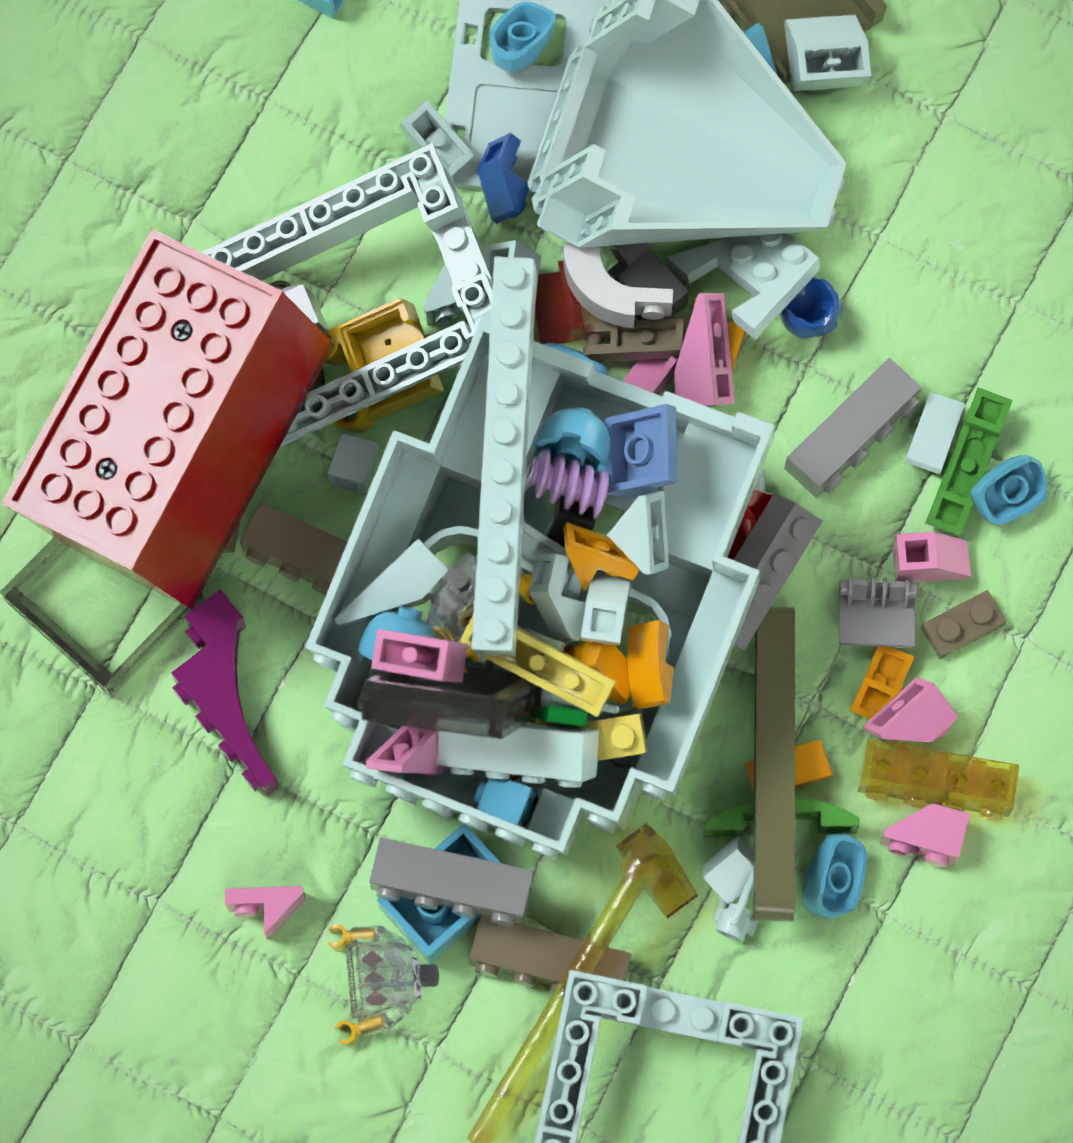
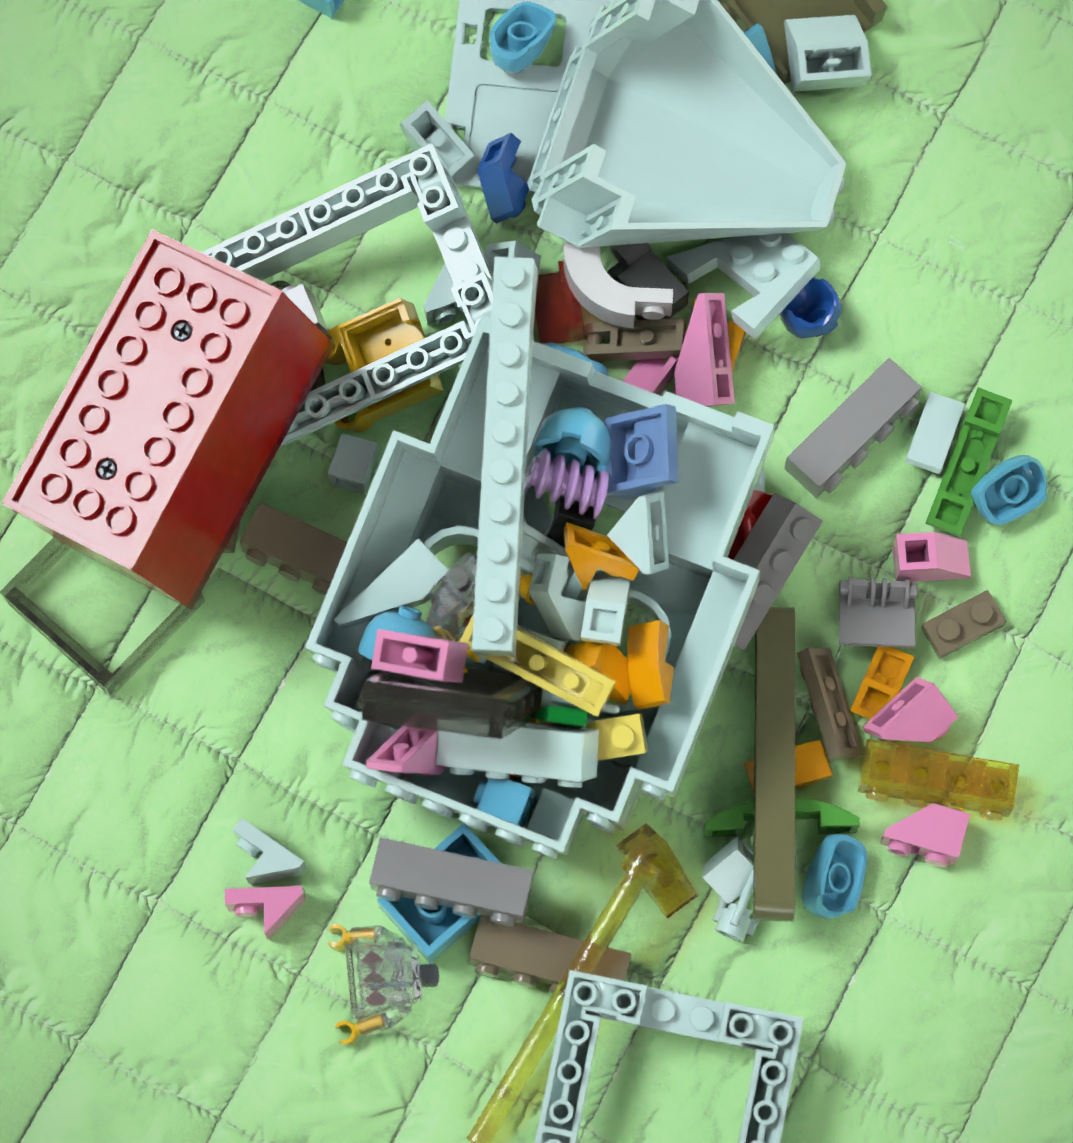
magenta arch [171,589,279,797] -> none
none -> light aqua slope [232,818,307,884]
none -> dark tan plate [797,647,863,760]

